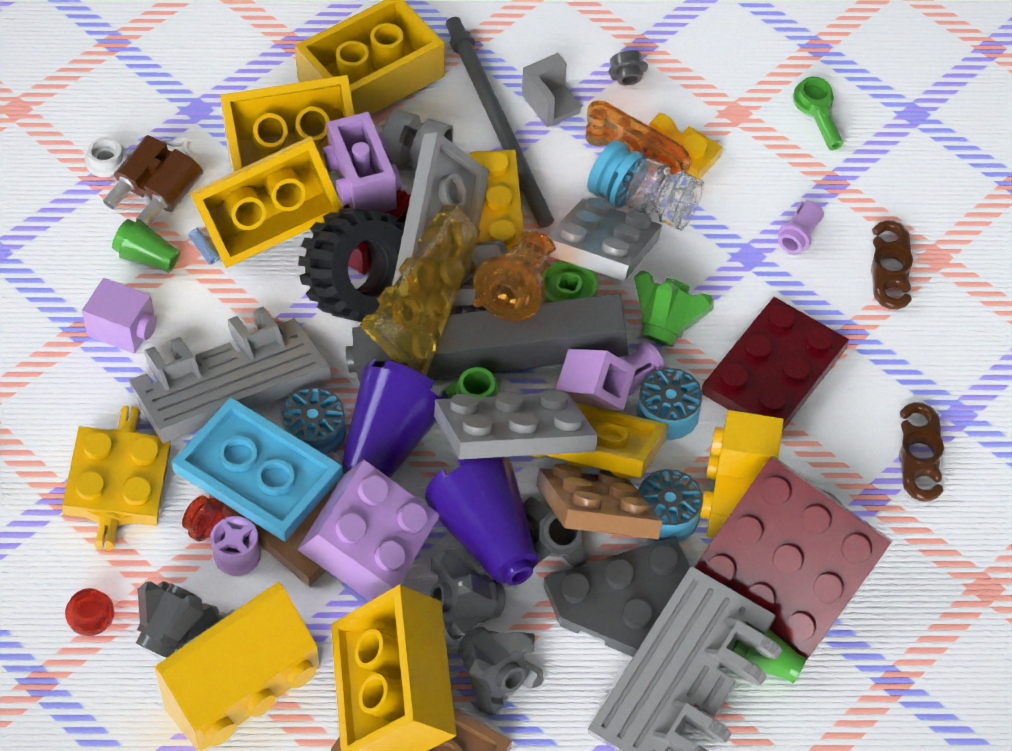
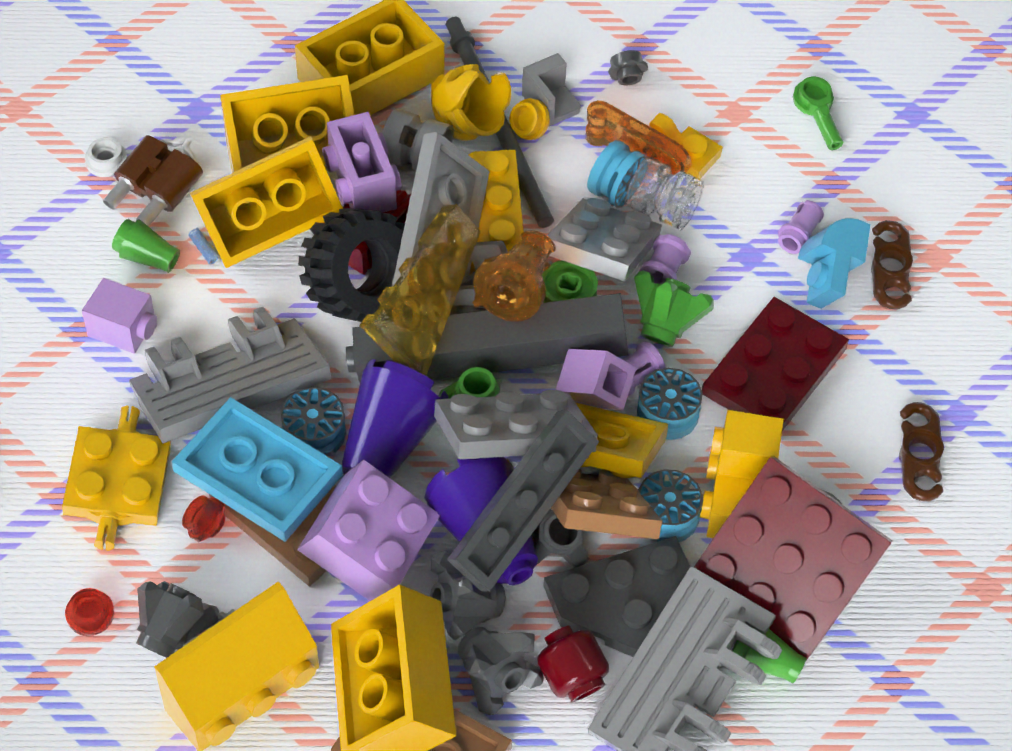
lavender wheel [210,516,261,576] -> none
none -> yellow helmet [430,64,511,141]
none -> dark grey plate [447,410,599,591]
none -> yellow plate [509,98,550,140]
none -> dark red head [537,625,610,703]
none -> lavender bush [639,234,691,284]
none -> medium azure brick [798,218,871,309]

